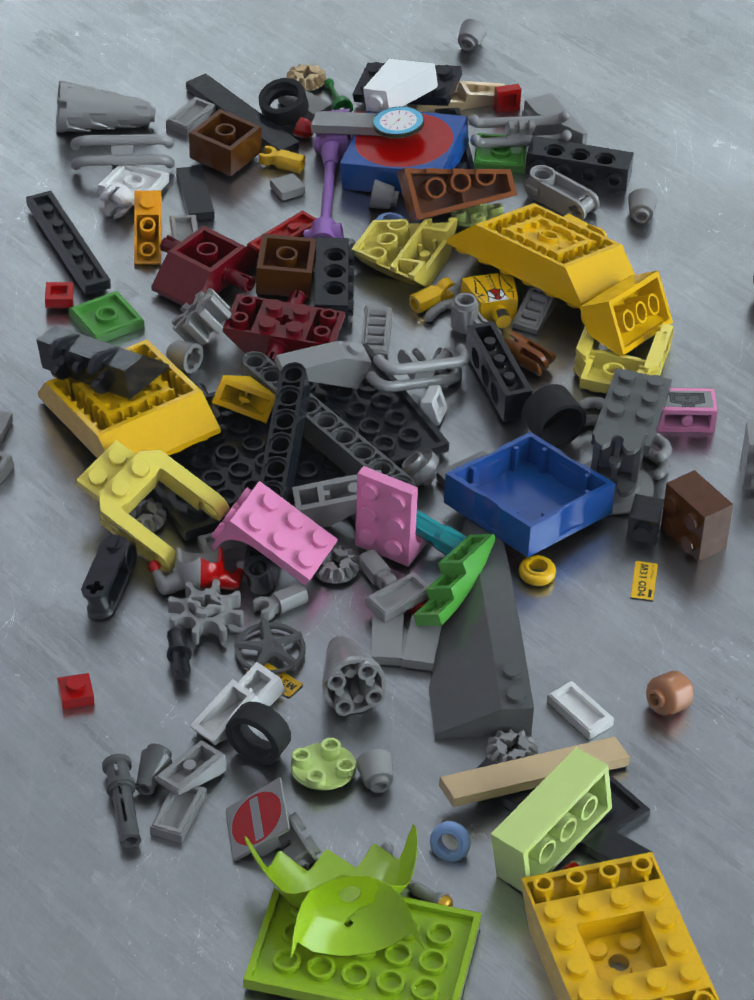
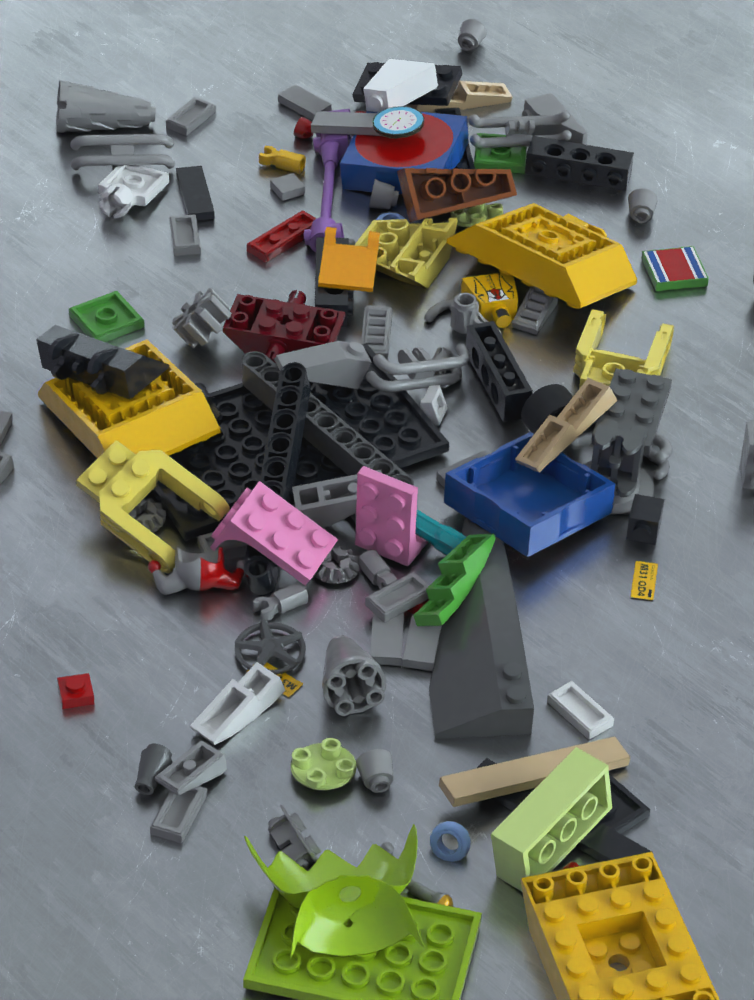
black plate [26,190,111,295] -> none
red plate [45,282,74,309] -> none
black piece [81,535,137,619] -> none
dark grey pin [102,754,141,848] -> none
light orange slope [134,190,162,265] -> none
dark red slope [151,226,259,306] -> none
light grey hat [166,340,203,374] -> none
black axle [167,627,192,681] -> none
light grey gear [168,579,244,645] -> none
black tile [186,73,299,152] -> none
reddish brown brick [189,109,262,176] -> none
yellow slope [212,375,276,423] -> none
black tyre [226,701,291,765] -> none
piece [226,777,290,862] -> none
reddish brown brick [256,234,316,298] -> none
black tyre [258,78,309,126] -> none
tan gear [287,64,326,91] -> none
green hinge [324,78,353,112] -> none
light grey plate [402,449,439,486] -> none
yellow bar [409,277,455,313] -> none
light grey gear [486,727,539,764] -> none
red plate [493,84,522,113] -> none
dark orange arm [504,331,556,377] -> none
yellow piece [518,555,556,586] -> none
light grey piece [524,165,600,220] -> none
yellow slope [580,270,673,356] -> none
nougat head [646,671,694,716] -> none
bright pink brick [657,388,718,433] -> none
reddish brown brick [660,470,733,562] -> none
none -> light orange flag [318,227,380,292]
none -> tan slope [515,378,618,473]
none -> tile [641,246,709,291]

